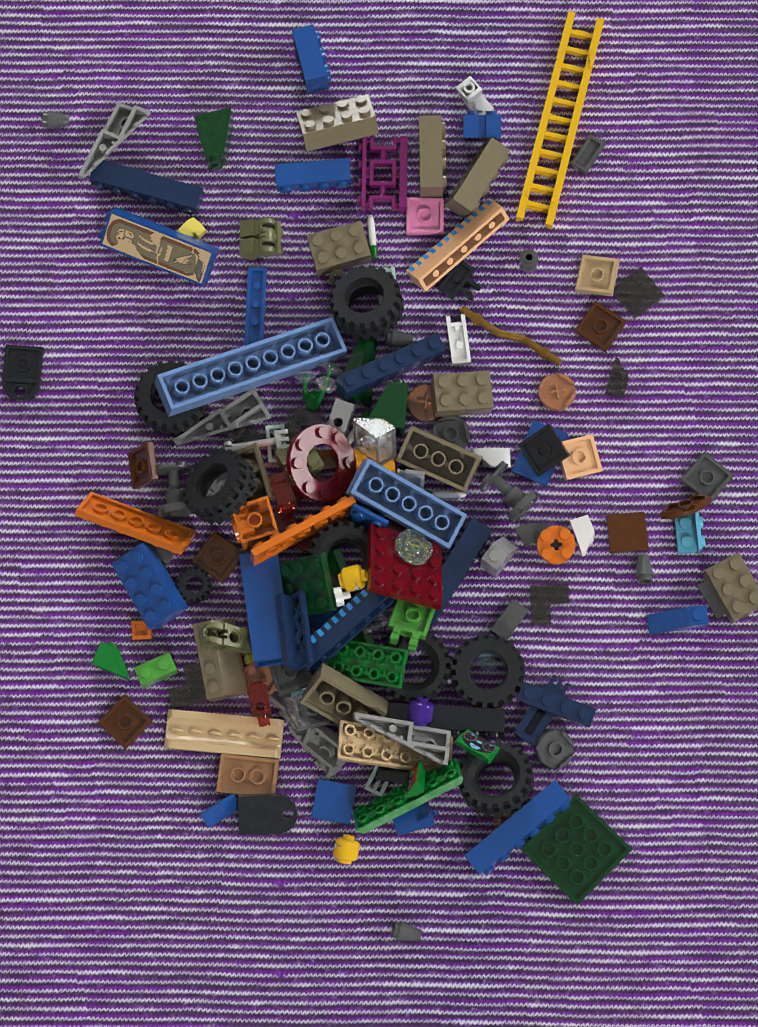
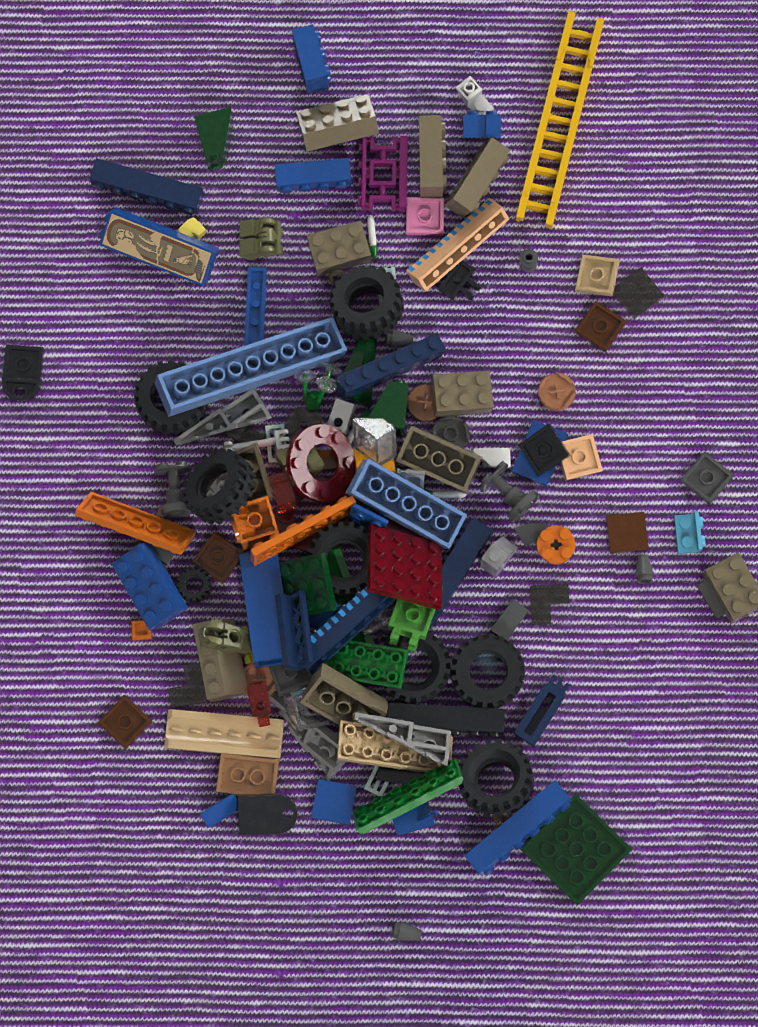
dark grey cone [42,111,69,129] -> none
light grey wedge [78,102,151,179] -> none
green slope [92,641,130,681] -> none
reddish brown tile [128,442,158,489] -> none
bright green brick [134,652,179,689] -> none
white tile [333,587,351,607] -> none
yellow head [333,834,360,864] -> none
yellow head [338,564,368,592] -> none
clear light blue tile [395,529,433,565] -> none
green slope [405,760,426,798] -> none
dark purple head [407,697,434,726] -> none
white hinge [446,314,471,366] -> none
slope [456,729,500,764] -> none
pearl gold bar [460,306,563,367] -> none
dark blue plate [516,681,596,728] -> none
dark grey tile [535,730,574,769] -> none
dark grey tile [570,134,606,175] -> none
white slope [570,515,595,557] -> none
clear smoke slope [605,357,629,399] -> none
blue slope [646,605,709,634] -> none
reddish brown tile [660,494,712,519] -> none

